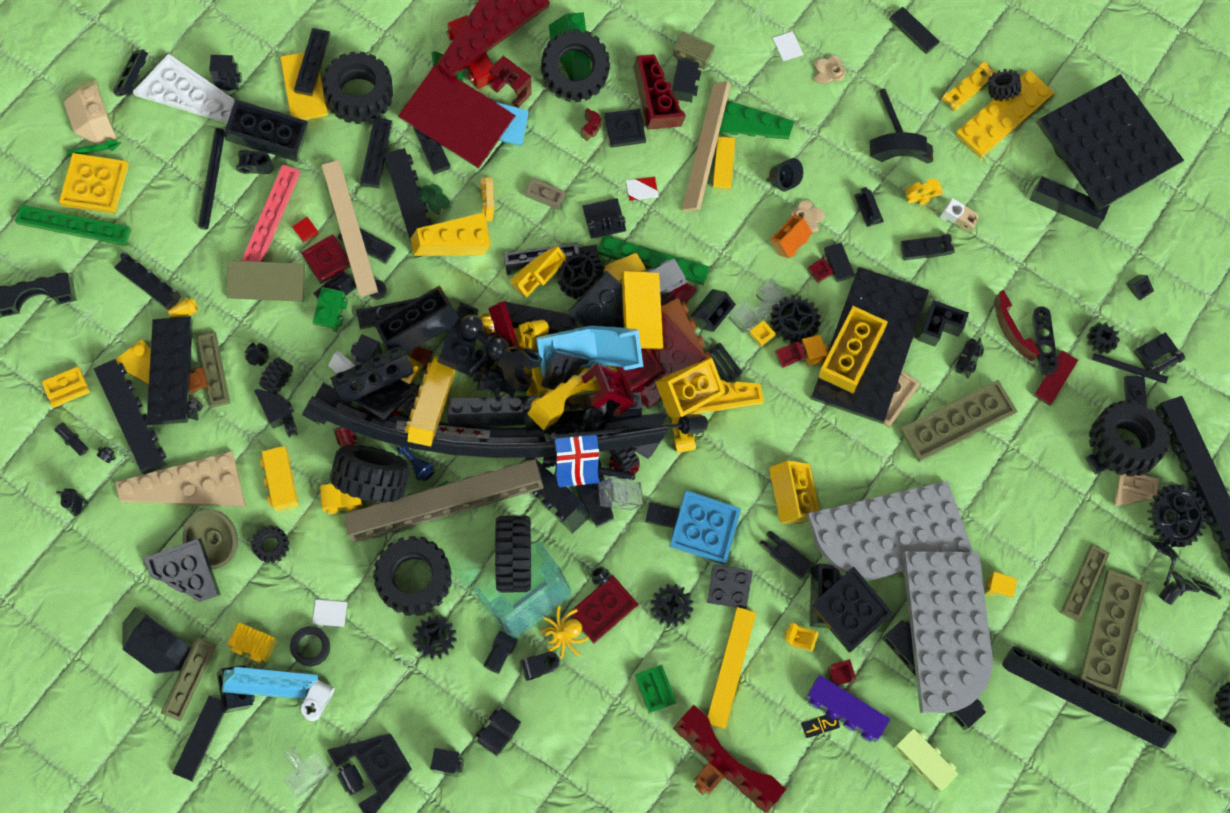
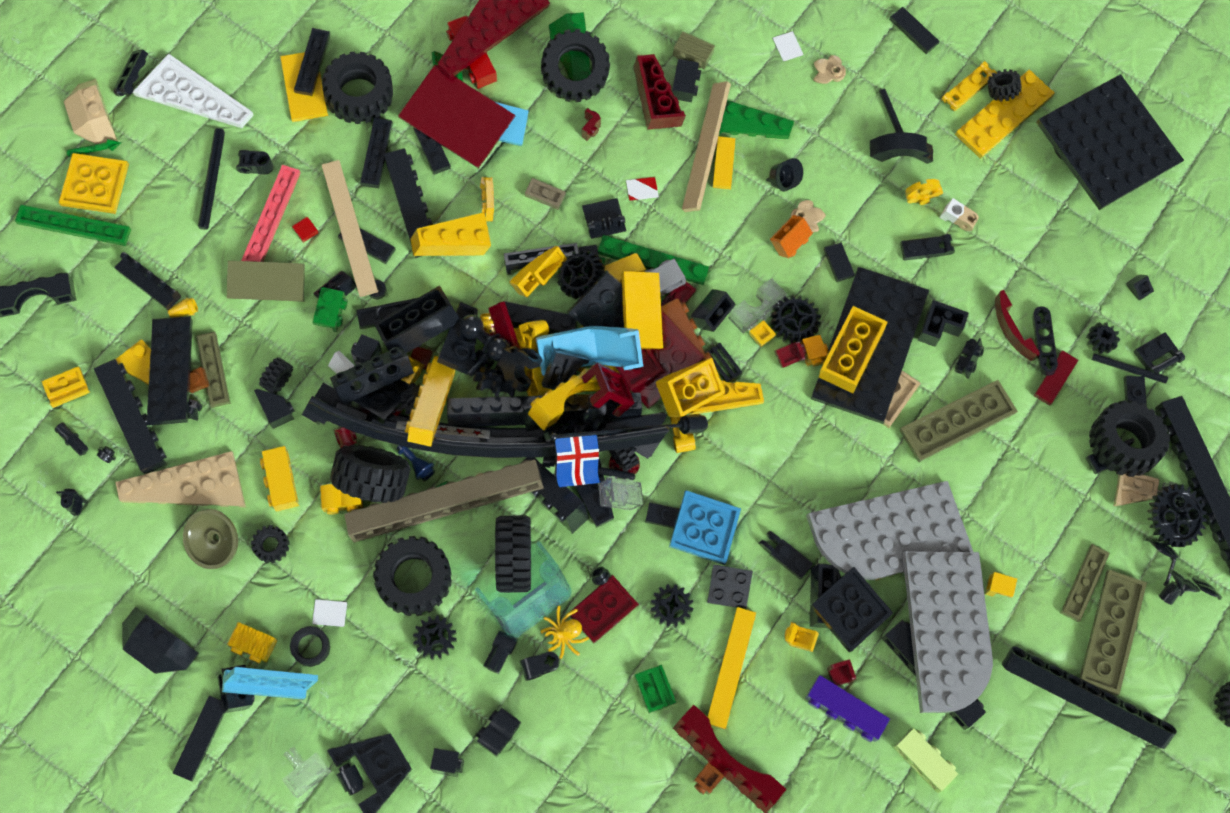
plate [144,538,221,602] -> none
olive tile [160,637,216,722] -> none
black brick [209,55,242,91] -> none
black brick [224,99,308,162] -> none
black gear [245,342,270,366] -> none
black bush [283,419,298,438] -> none
dark red tile [301,234,351,284] -> none
white piece [301,680,335,721] -> none
clear green plate [419,184,451,215] -> none
dark red panel [489,55,532,108] -> none
black tile [604,108,646,148] -> none
yellow slope [769,460,820,525] -> none
black sticker [802,715,840,738] -> none
dark red tile [807,258,834,283] -> none
black hinge [854,187,884,227] -> none
black brick [1030,176,1110,229] -> none

